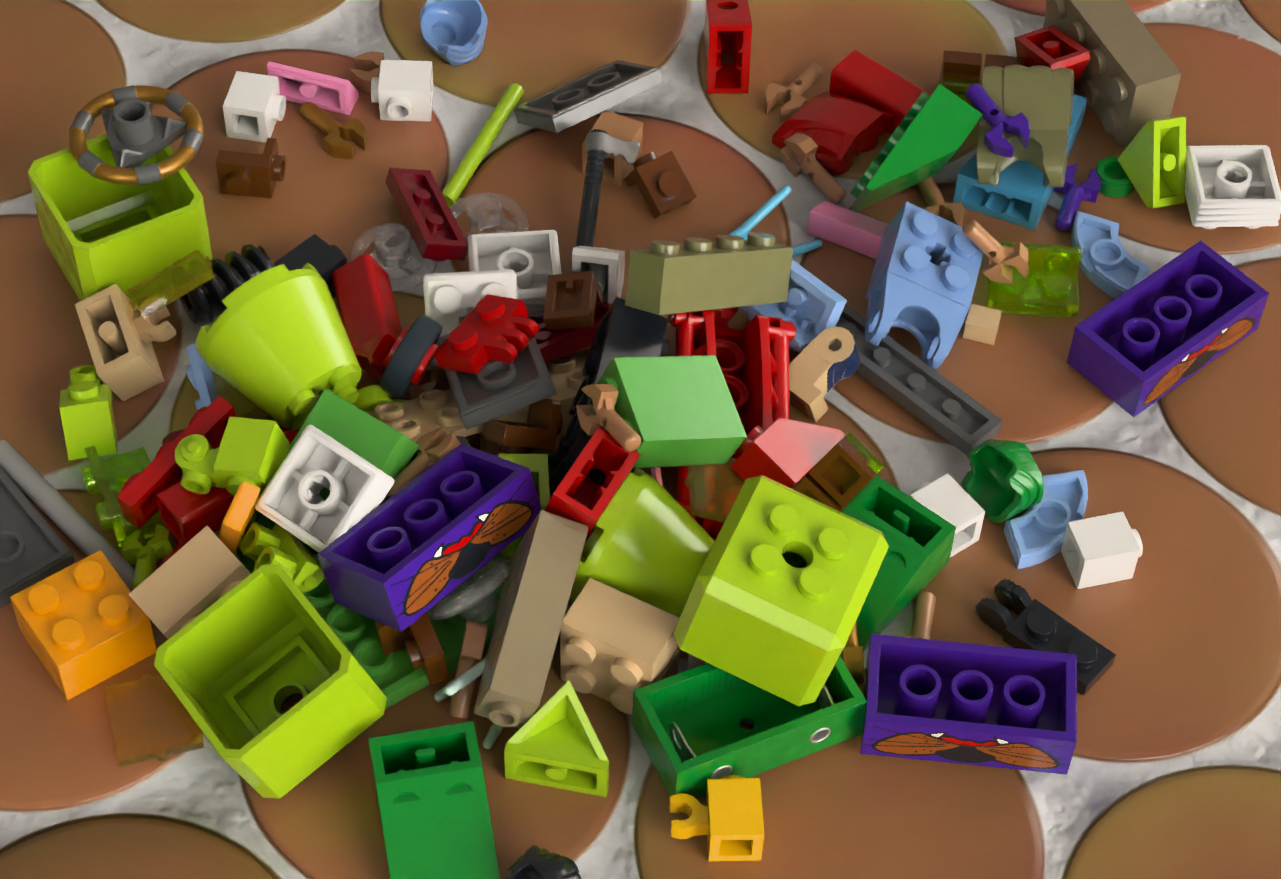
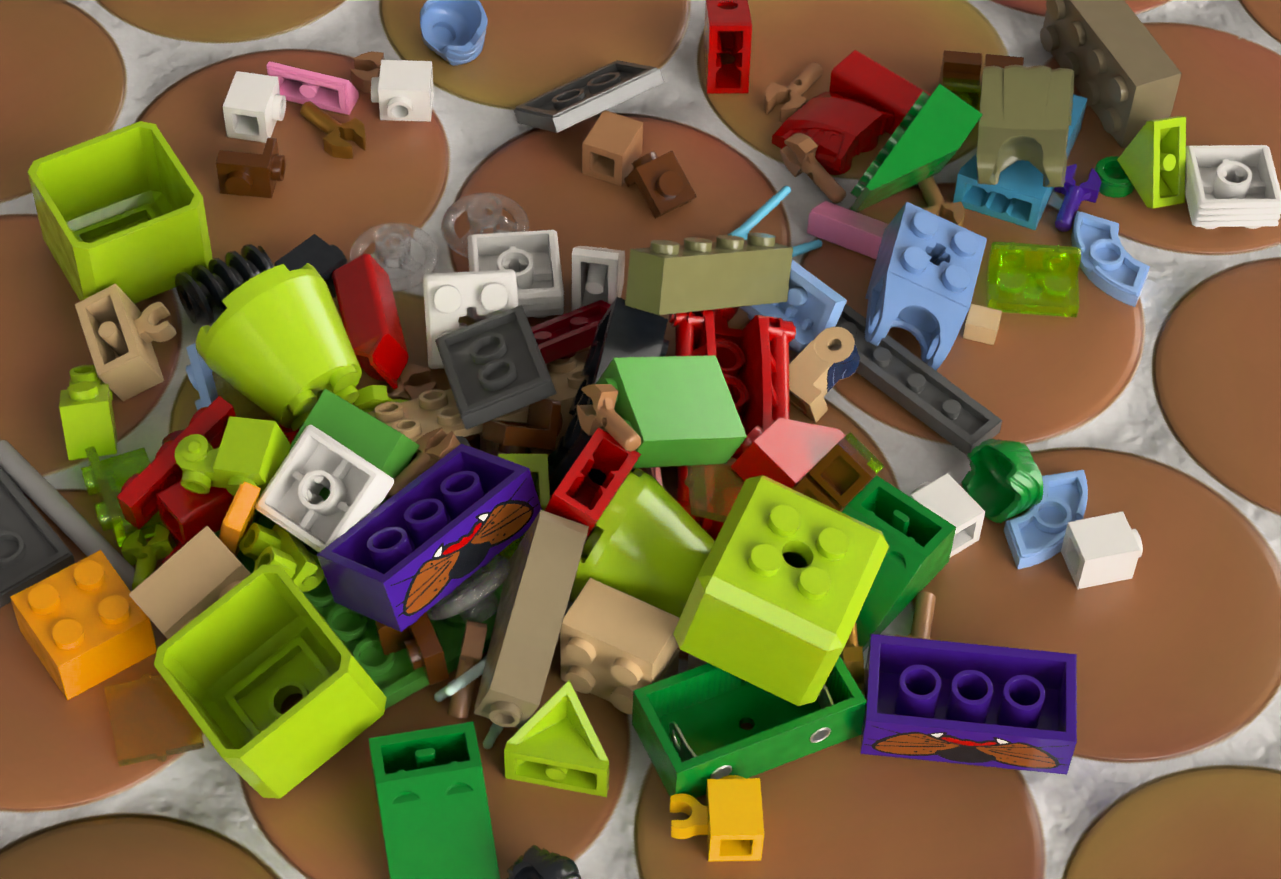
dark grey piece [69,85,203,185] -> none
clear yellow piece [127,250,215,318] -> none
black wheel [380,315,443,398] -> none
dark red plate [385,168,468,262] -> none
red hinge [434,294,540,375] -> none
lime bar [442,83,524,208] -> none
reddish brown bracket [543,271,603,330] -> none
black piece [576,129,640,247] -> none
medium nougat bar [962,219,1029,284] -> none
dark purple bar [966,83,1030,158] -> none
black hinge [975,578,1116,695] -> none
red slope [1014,25,1090,85] -> none
dark purple brick [1067,240,1269,418] -> none

